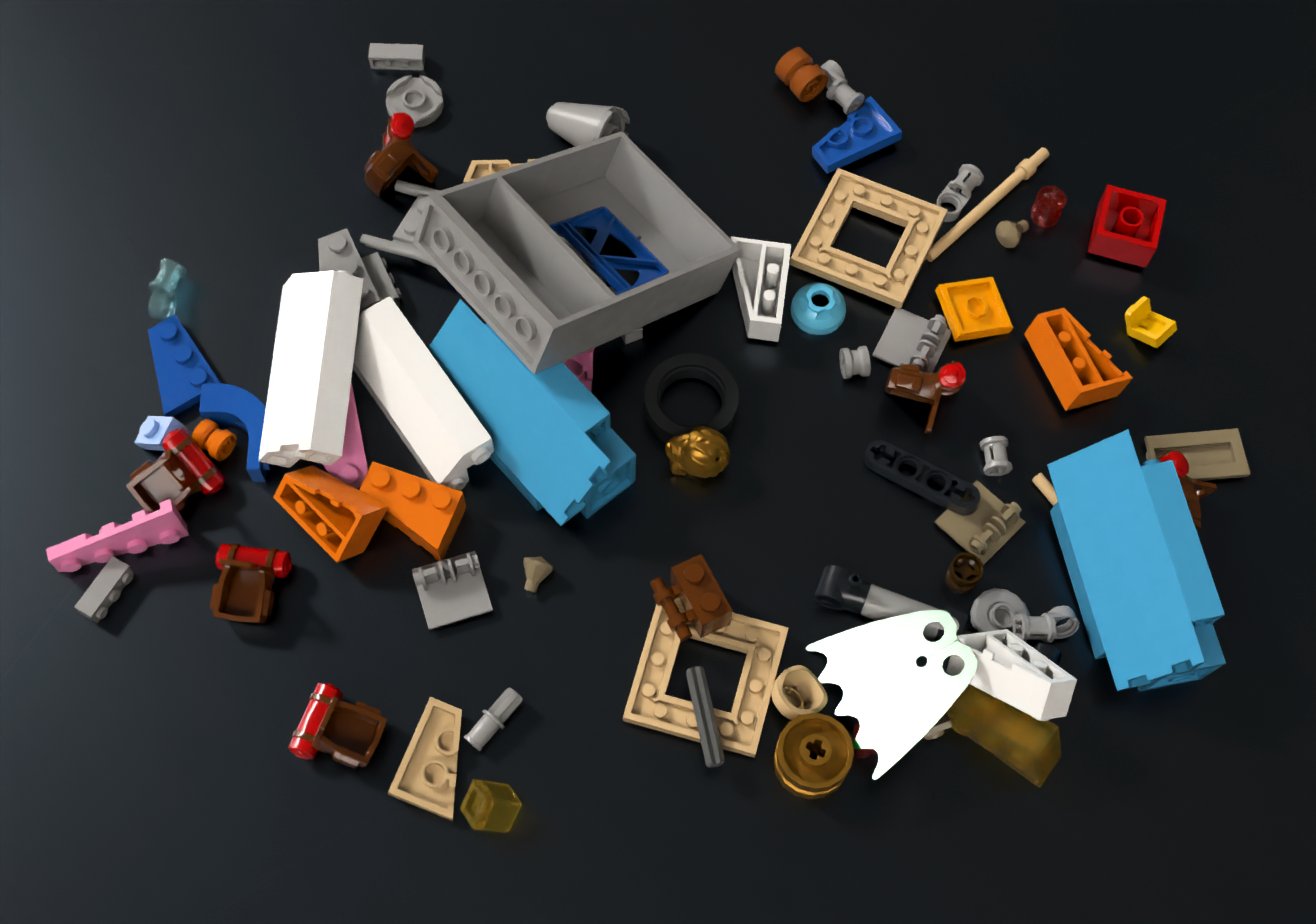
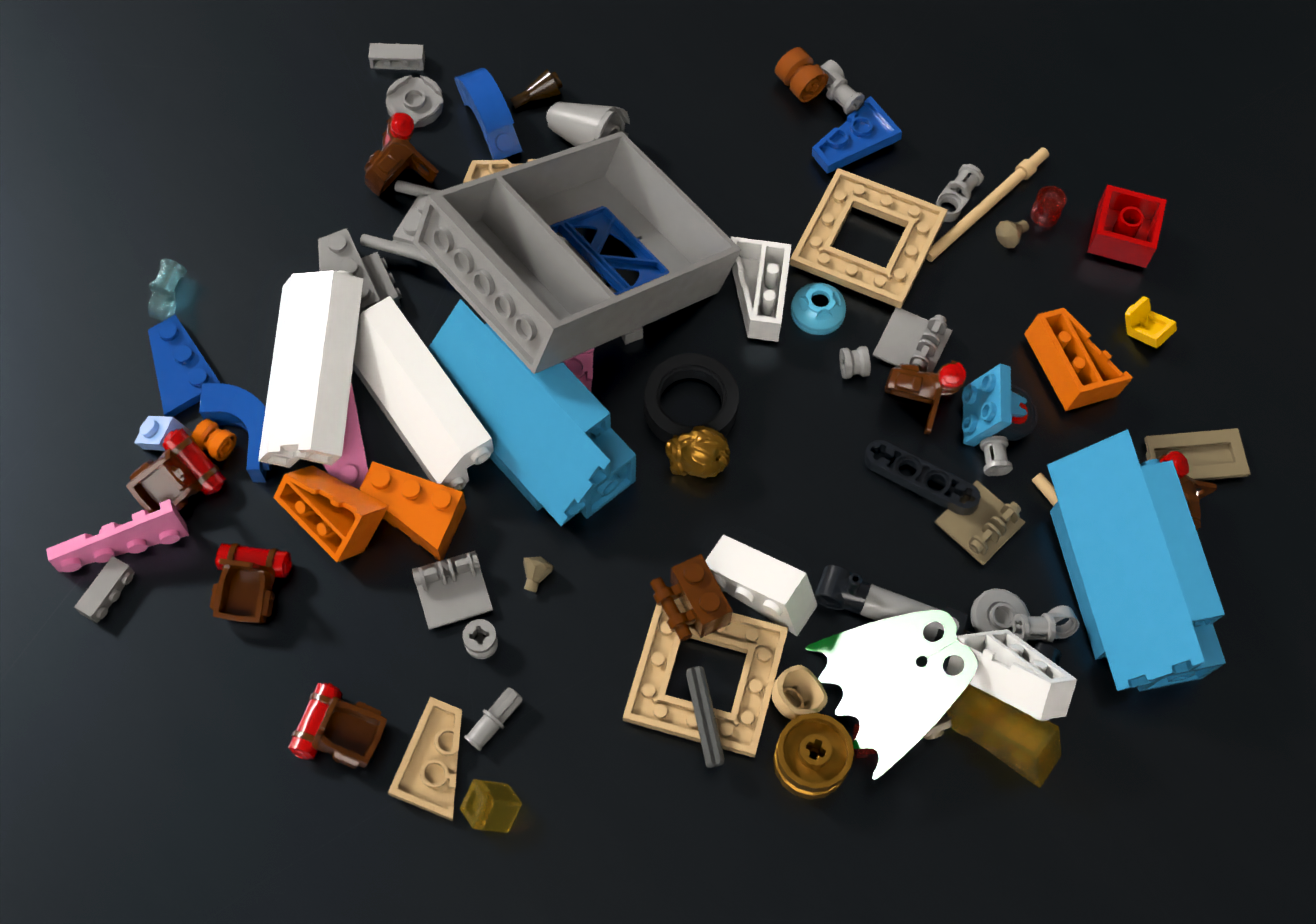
light orange tile [935,277,1014,342] -> none
dark brown wheel [945,552,984,594] -> none
none -> blue arch [454,68,522,160]
none -> light grey wheel [463,619,498,659]
none -> dark brown cone [510,69,563,109]
none -> white wedge [705,535,818,636]
none -> dark azure plate [962,363,1038,447]

